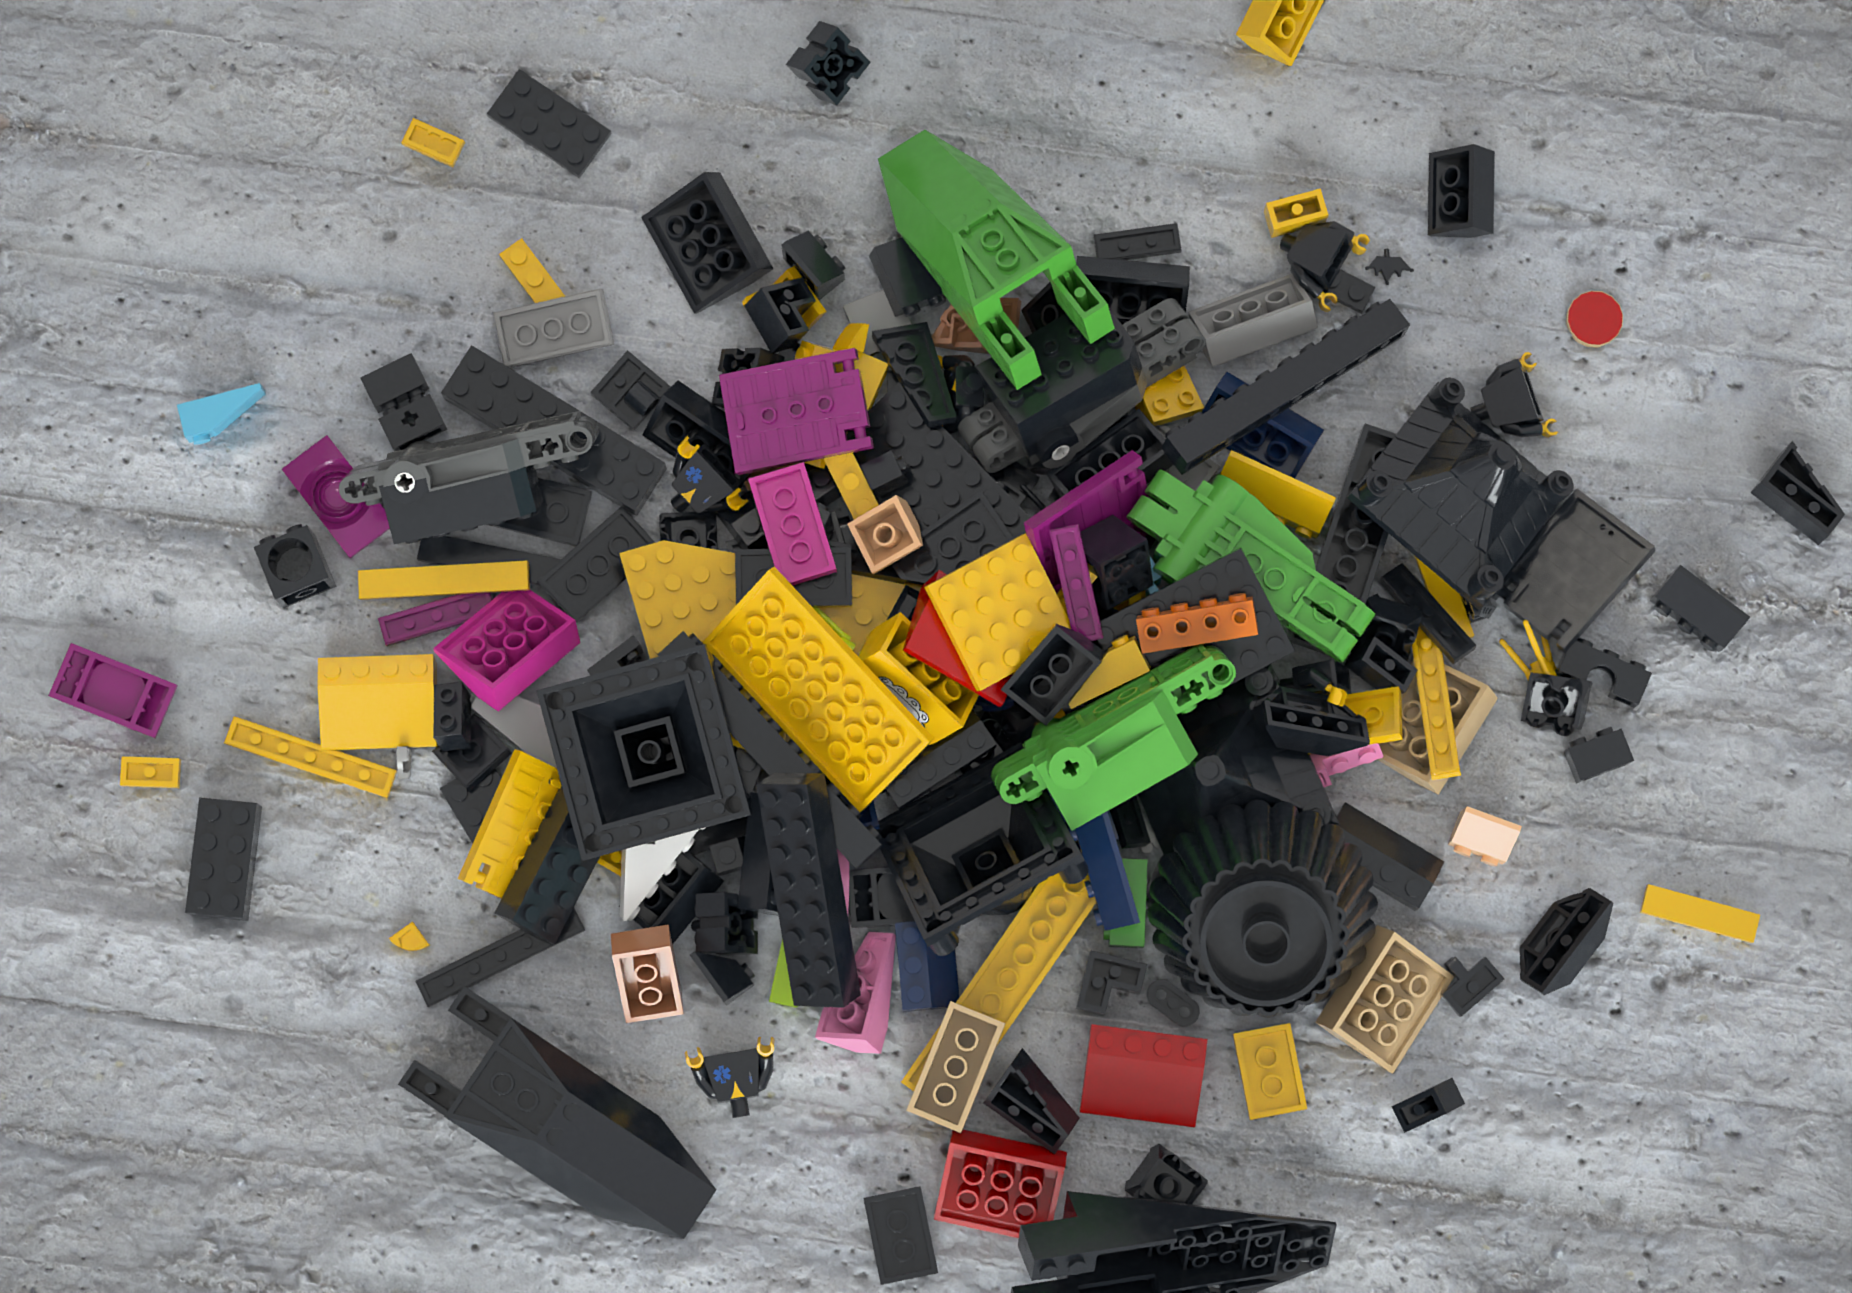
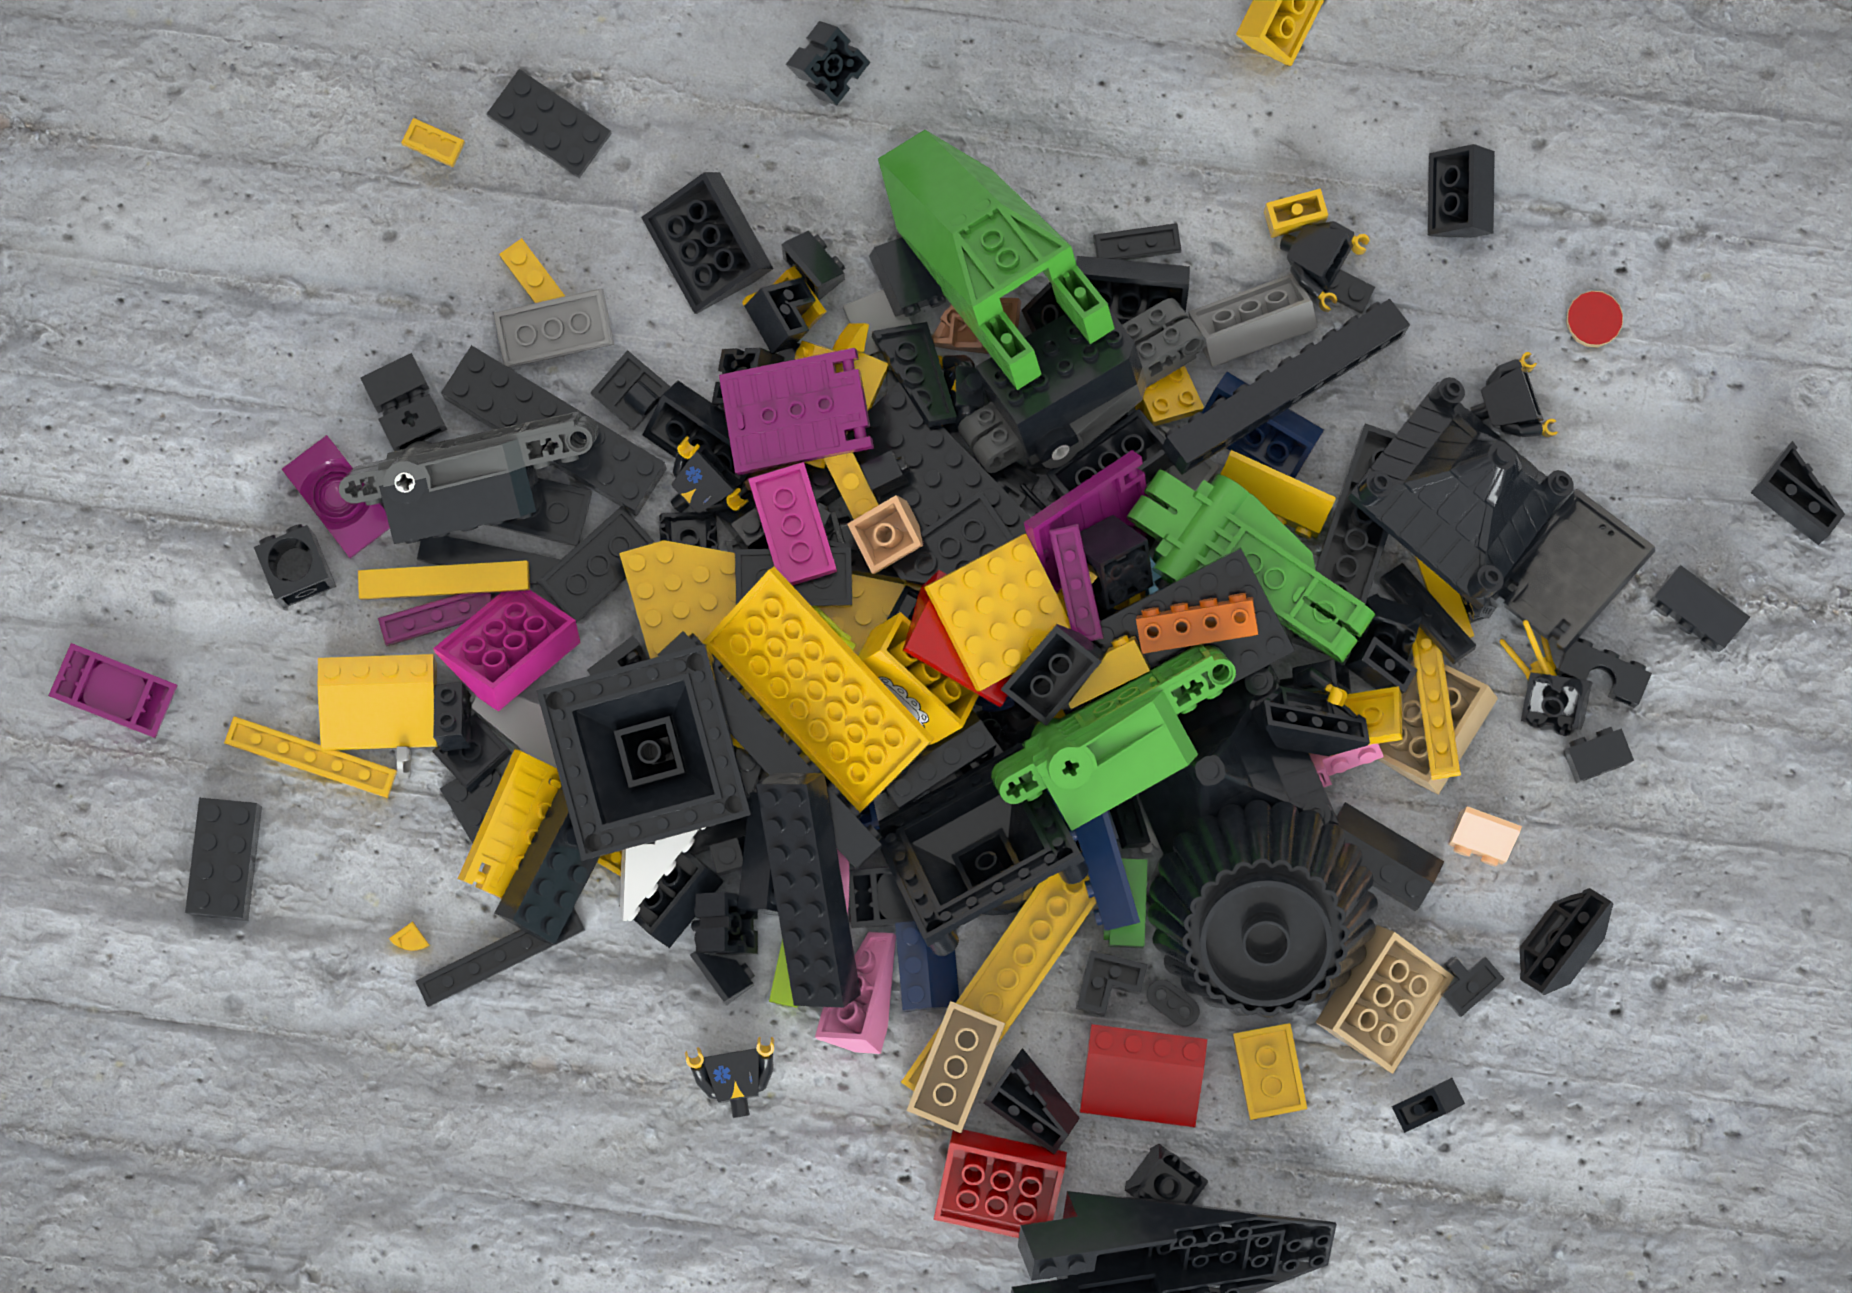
yellow plate [120,756,181,788] -> none
medium azure slope [177,383,266,445] -> none
black piece [398,986,717,1239] -> none
nougat brick [611,925,684,1023] -> none
black plate [863,1186,938,1285] -> none
black piece [1365,248,1414,285] -> none
yellow tile [1640,884,1760,943] -> none

